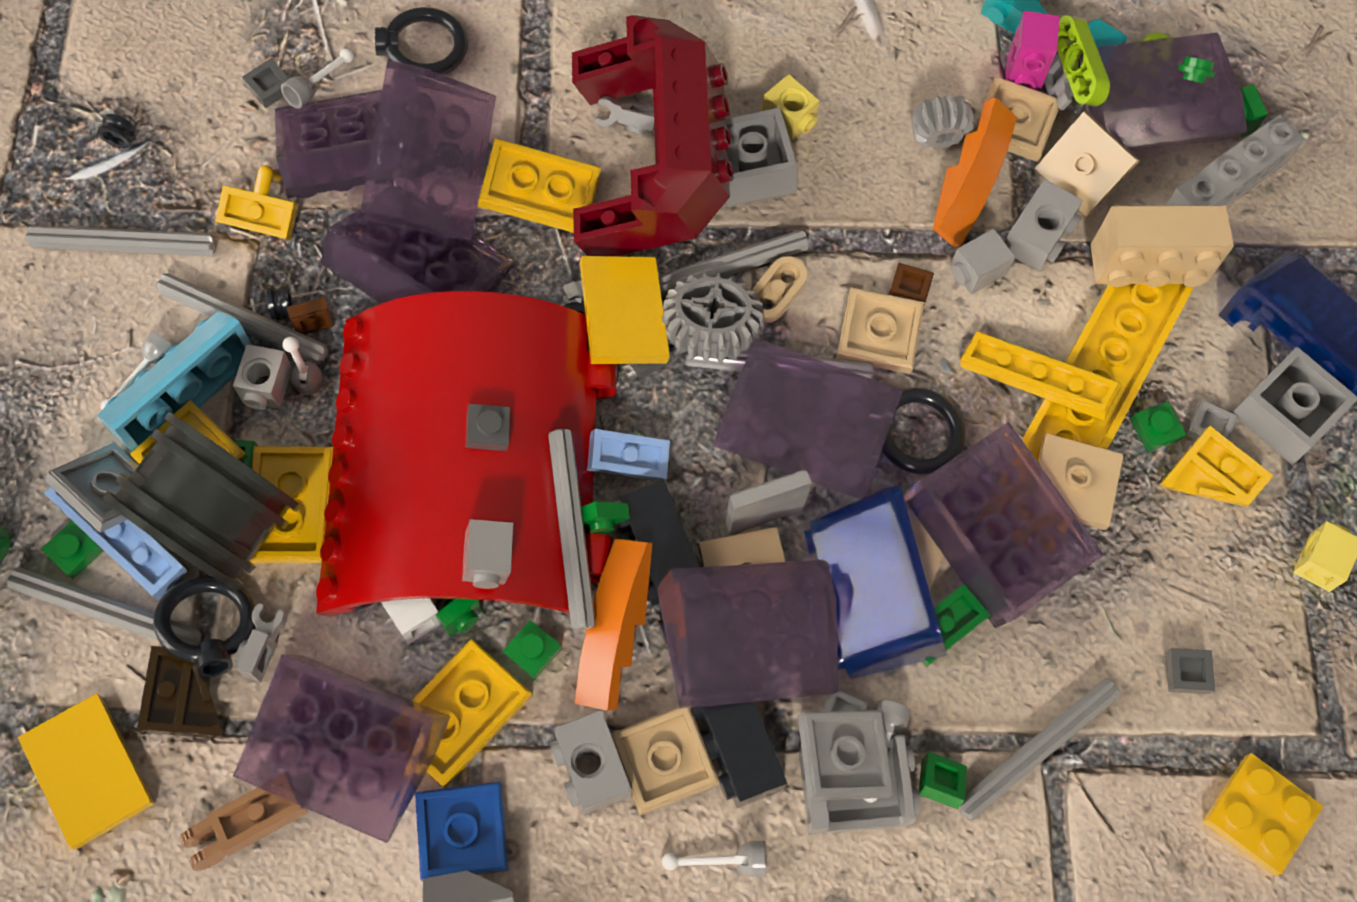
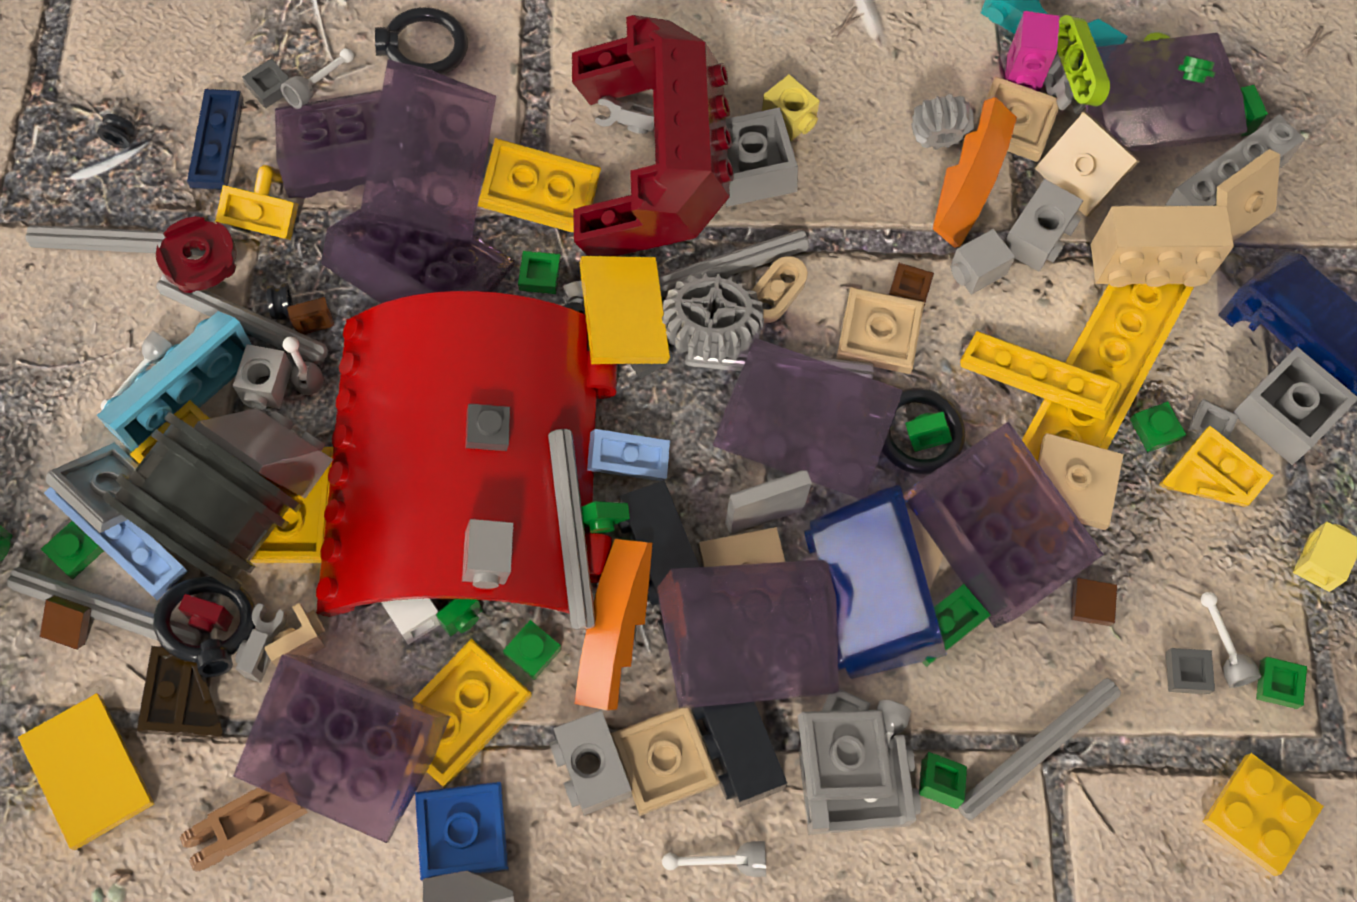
none -> reddish brown tile [39,595,91,650]
none -> dark red plate [155,216,237,293]
none -> dark red plate [178,594,234,633]
none -> dark blue tile [187,89,243,190]
none -> light grey slope [194,408,333,499]
none -> tan bracket [264,602,326,672]
none -> green plate [518,251,561,294]
none -> green plate [905,412,952,452]
none -> reddish brown tile [1071,578,1117,627]
none -> hinge [1201,592,1261,688]
none -> tan plate [1216,149,1280,242]
none -> green plate [1256,656,1307,709]

